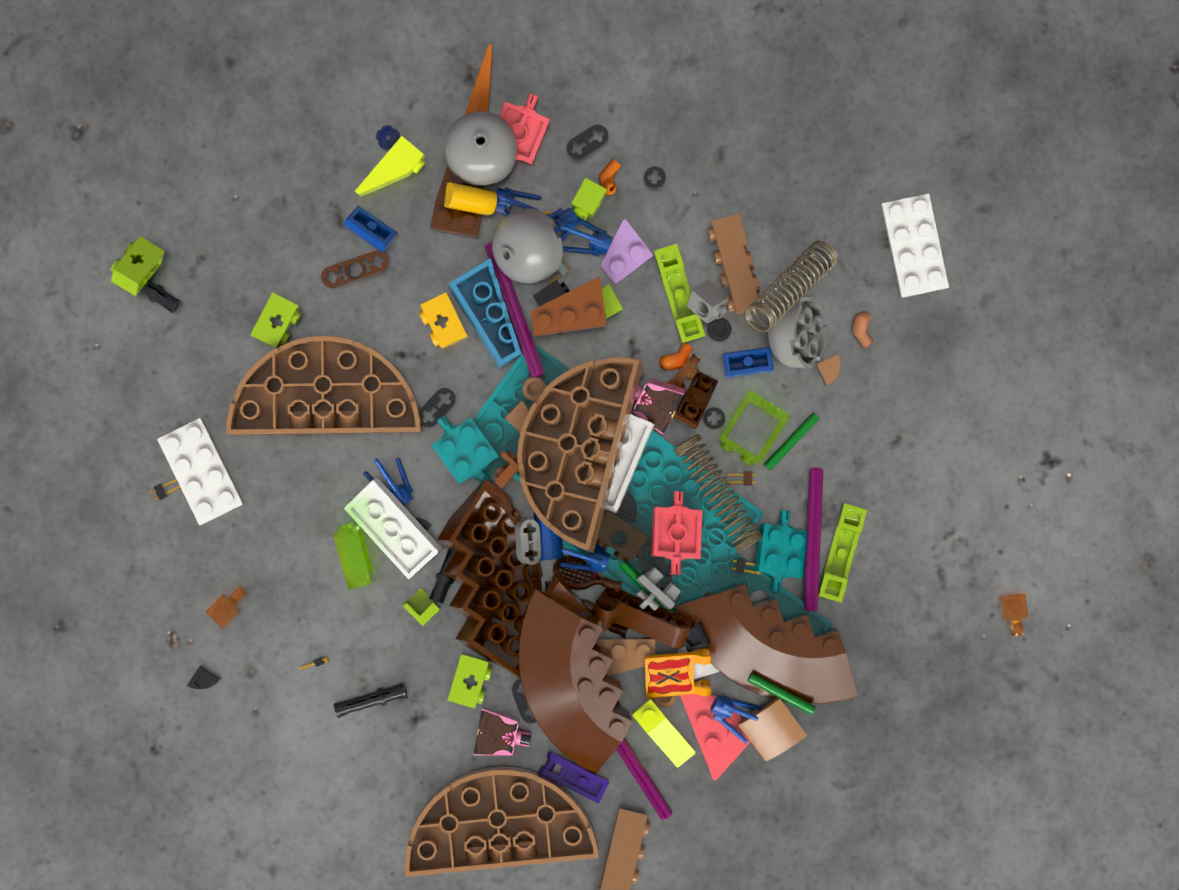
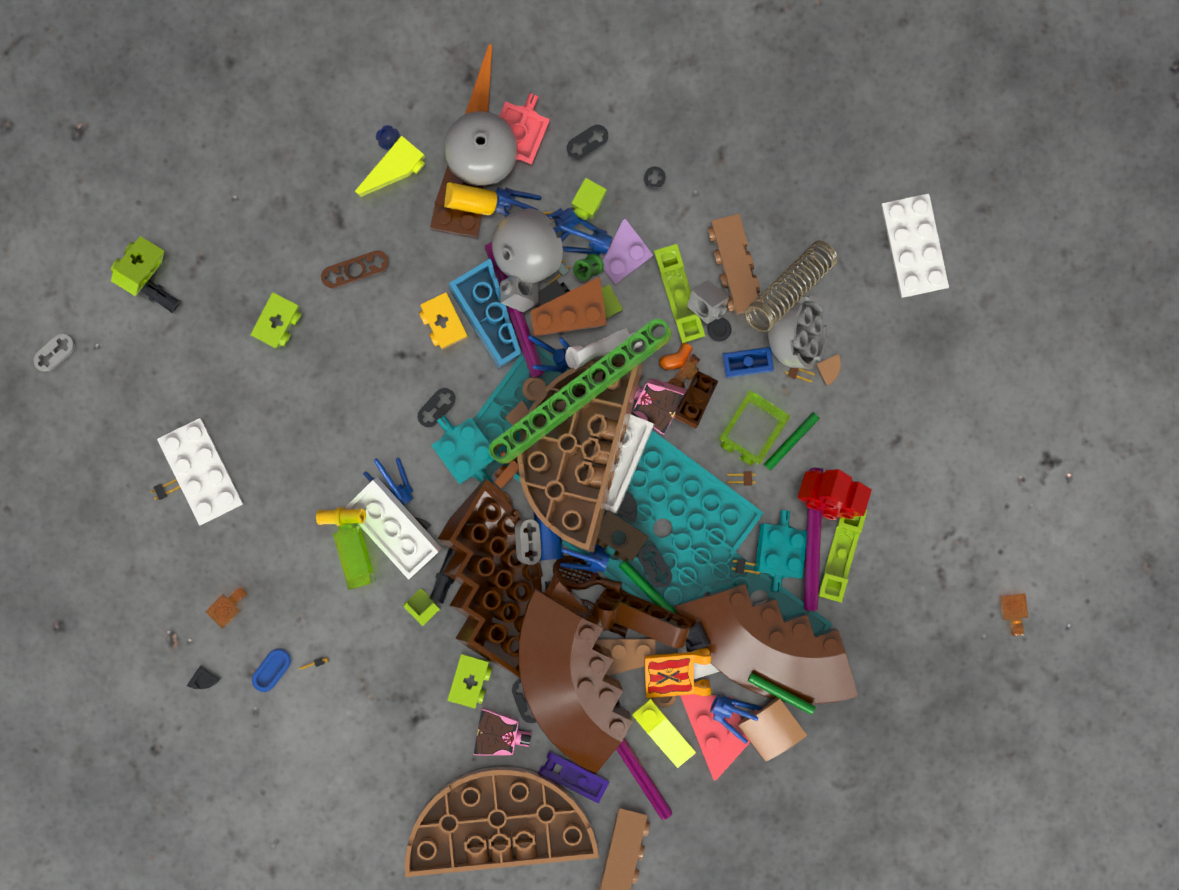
medium nougat brick [226,336,423,435] -> none
black pin [334,683,408,718] -> none
blue brick [343,205,398,253] -> none
orange arm [599,158,621,195] -> none
light grey hips [636,567,680,611] -> none
coral plate [651,491,702,575] -> none
dark tan piece [673,434,763,552] -> none
black bush [704,407,725,429] -> none
nougat arm [852,311,874,348] -> none
none -> light grey beam [33,334,76,372]
none -> blue tile [252,648,292,692]
none -> yellow pin [316,507,366,526]
none -> bright green beam [489,319,672,464]
none -> light grey brick [500,276,539,312]
none -> blue plant [528,335,571,374]
none -> white hips [565,328,642,370]
none -> bright green bush [573,254,604,281]
none -> piece [785,367,815,383]
none -> red brick [797,469,872,520]

